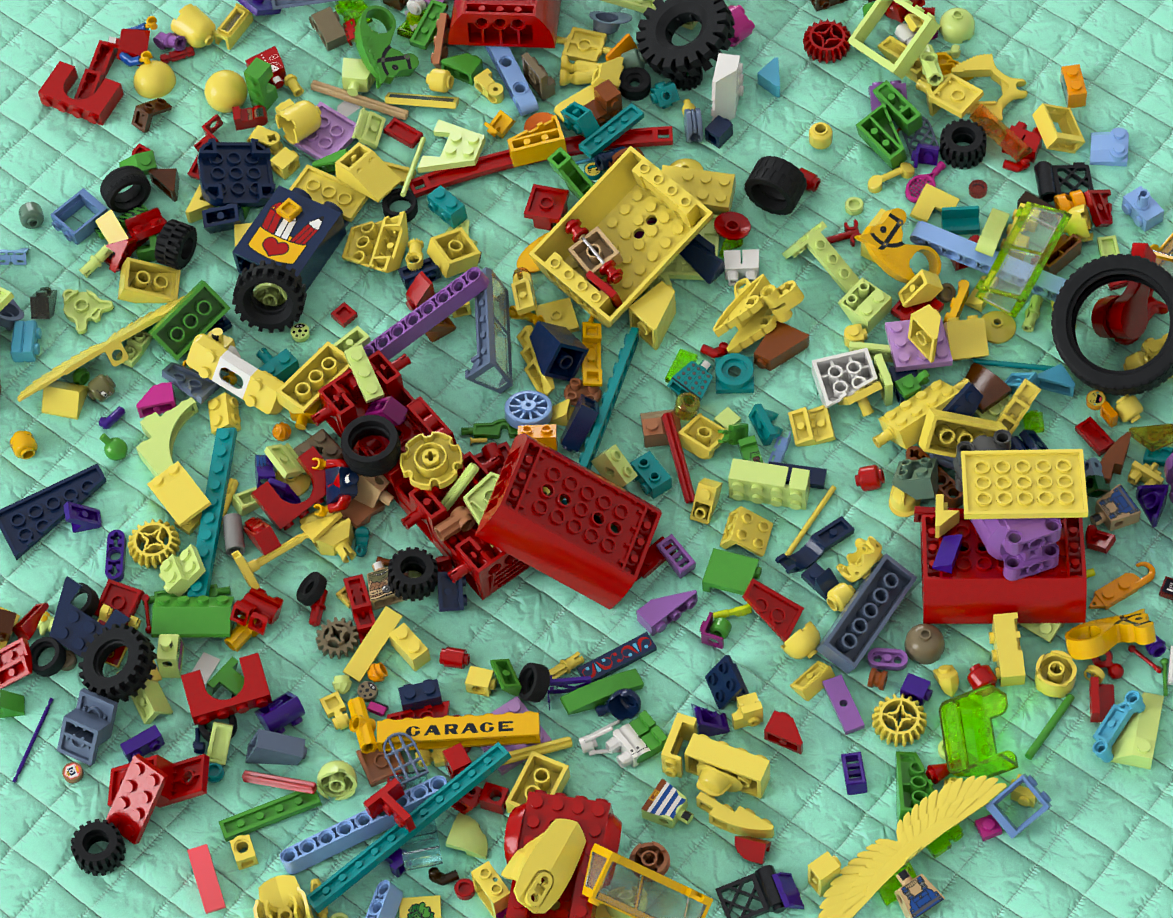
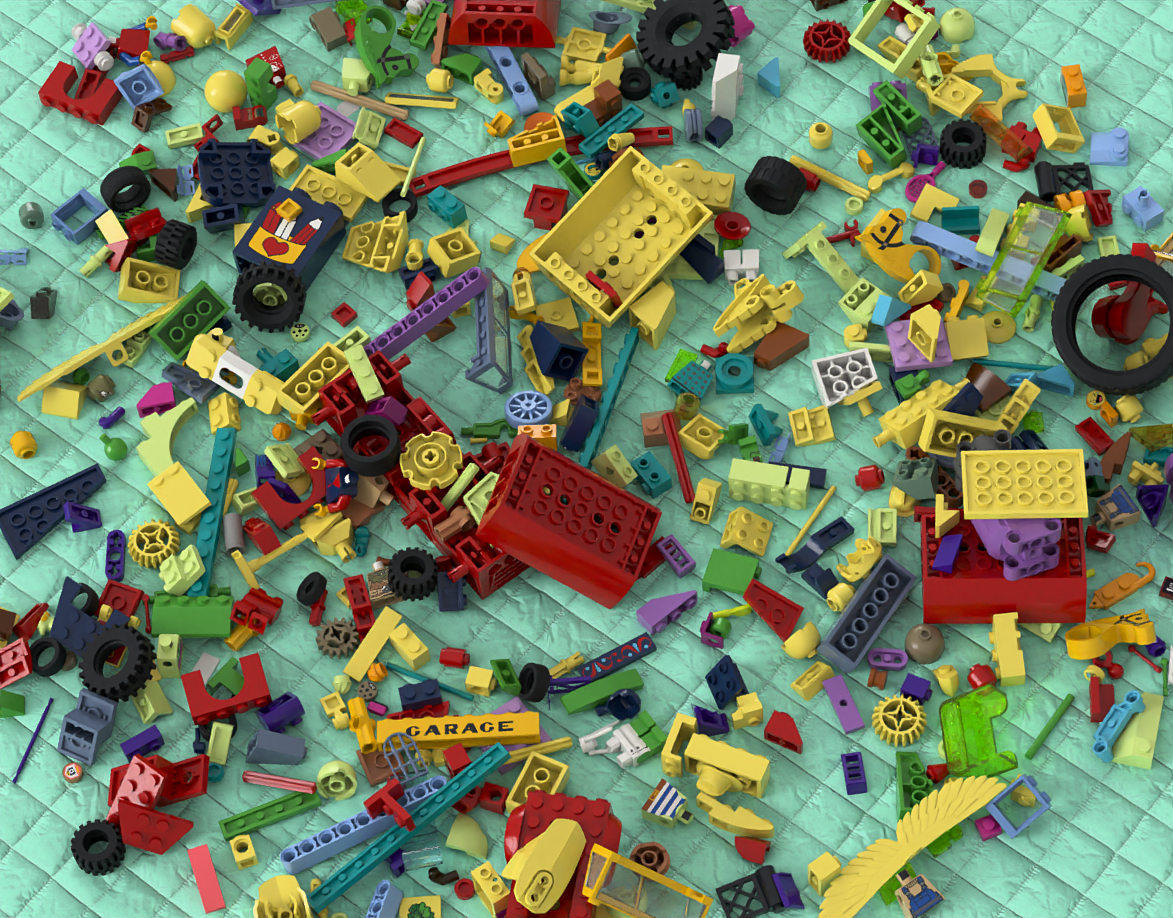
medium azure brick [10,320,42,362] -> none
yellowish green tile [62,289,114,334] -> none
yellowish green wing [417,119,486,173] -> none
tan brick [565,219,623,284] -> none
yellowish green tile [714,407,741,430] -> none
yellowish green plate [874,353,893,406] -> none
light yellow brick [1035,650,1077,698] -> none
none -> lavender plate [71,22,114,71]
none -> light blue slope [114,64,164,111]
none -> red wing [118,799,194,855]
none -> yellowish green plate [165,123,203,149]
none -> light blue piece [177,164,195,196]
none -> bright green slope [235,448,251,477]
none -> teal axle [386,662,474,701]
none -> light yellow slope [490,233,515,255]
none -> light yellow cone [608,132,635,152]
none -> light yellow axle [789,155,871,201]
none -> yellow tile [858,149,873,175]
none -> yellowish green plate [868,508,897,547]
none -> medium azure slope [871,294,911,326]
none -> yellowish green plate [1051,255,1085,280]

